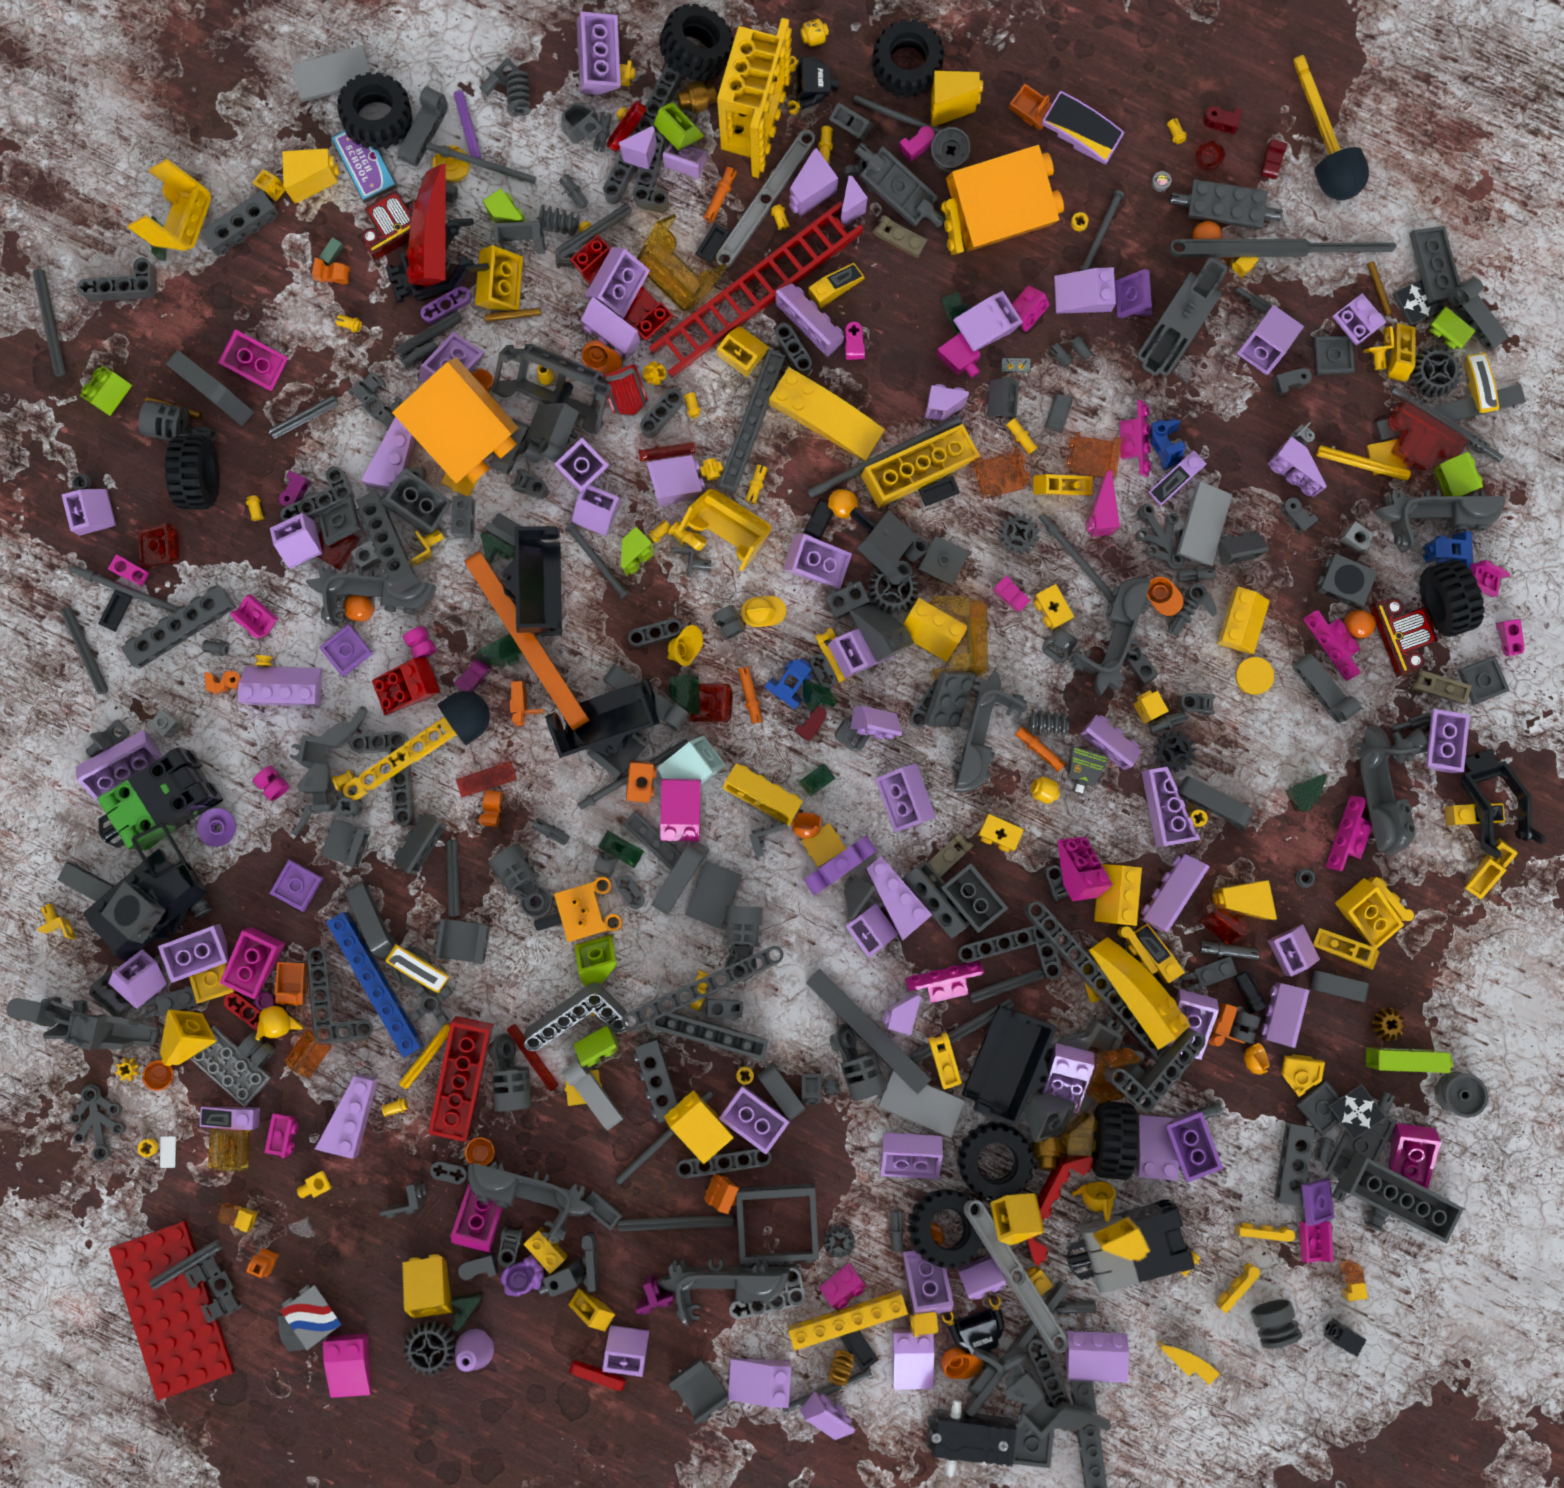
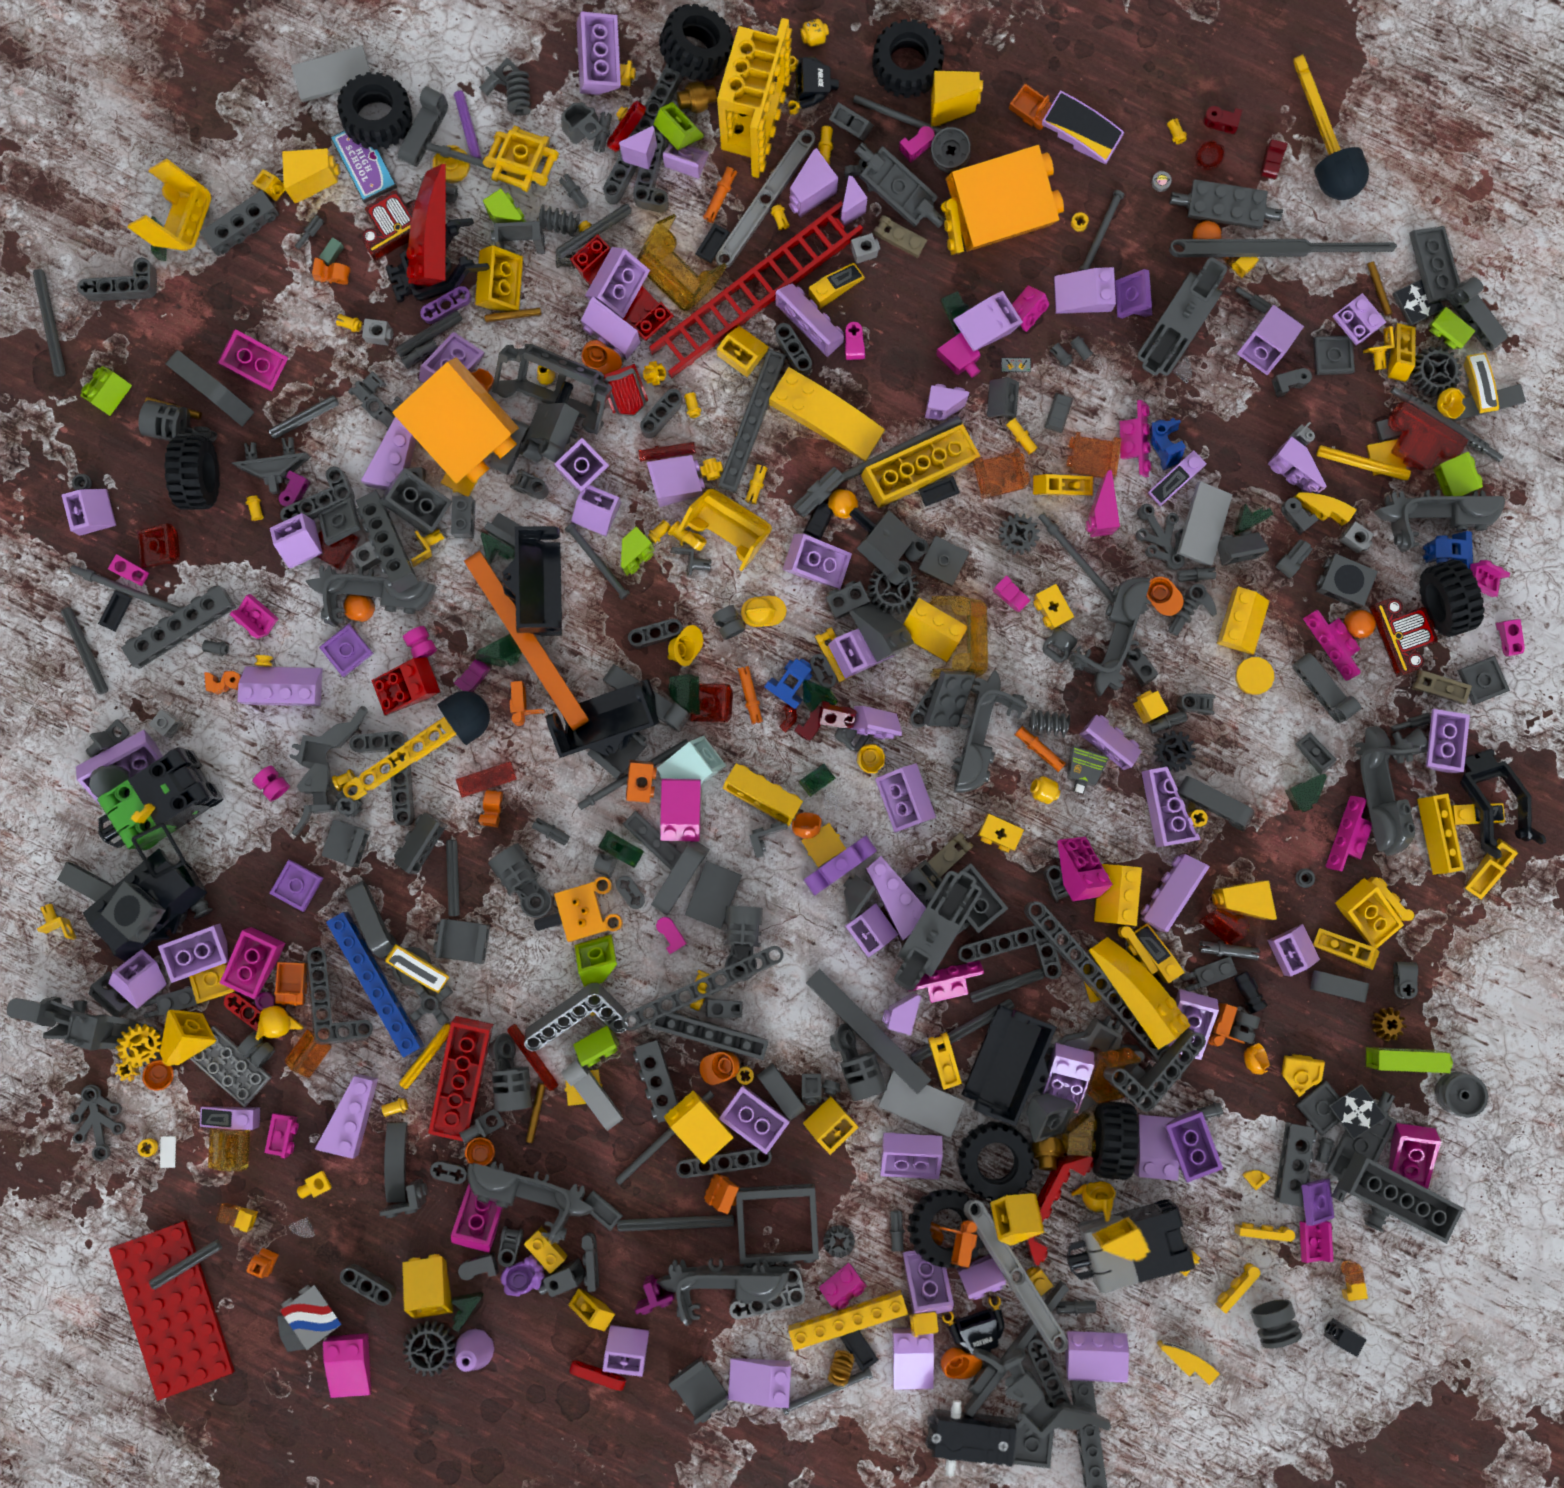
dark grey piece [183,1253,242,1323] -> none
medium lavender dish [197,808,236,847] -> none
lavender slope [800,1391,855,1440] -> none
lavender slope [1260,982,1309,1048] -> none
none -> dark grey tile [89,765,129,798]
none -> yellow gear [116,1024,162,1067]
none -> yellow tile [131,803,156,823]
none -> dark grey connector [232,437,311,495]
none -> dark grey axle [295,215,324,249]
none -> dark grey beam [340,1264,396,1306]
none -> light grey brick [362,319,393,345]
none -> dark grey slope [384,1122,408,1202]
none -> dark grey bracket [459,1108,504,1144]
none -> yellow brick [483,125,559,192]
none -> pearl gold bar [526,1083,546,1143]
none -> dark pink leg [656,917,687,954]
none -> orange cap [700,1051,740,1085]
none -> clear red arm [779,704,797,733]
none -> dark grey piece [793,467,845,518]
none -> yellow slope [803,1096,859,1155]
none -> dark red leg [818,701,857,728]
none -> light grey brick [850,233,880,264]
none -> yellow hair [856,744,885,773]
none -> dark grey piece [894,871,982,991]
none -> orange piece [939,1220,977,1268]
none -> clear green slope [1234,504,1273,535]
none -> yellow tile [1242,1170,1270,1190]
none -> dark grey piece [1275,539,1313,579]
none -> yellow slope [1293,492,1357,526]
none -> dark grey slope [1295,732,1337,775]
none -> dark grey piece [1393,961,1418,999]
none -> yellow brick [1417,794,1464,875]
none -> yellow hair [1437,388,1466,419]

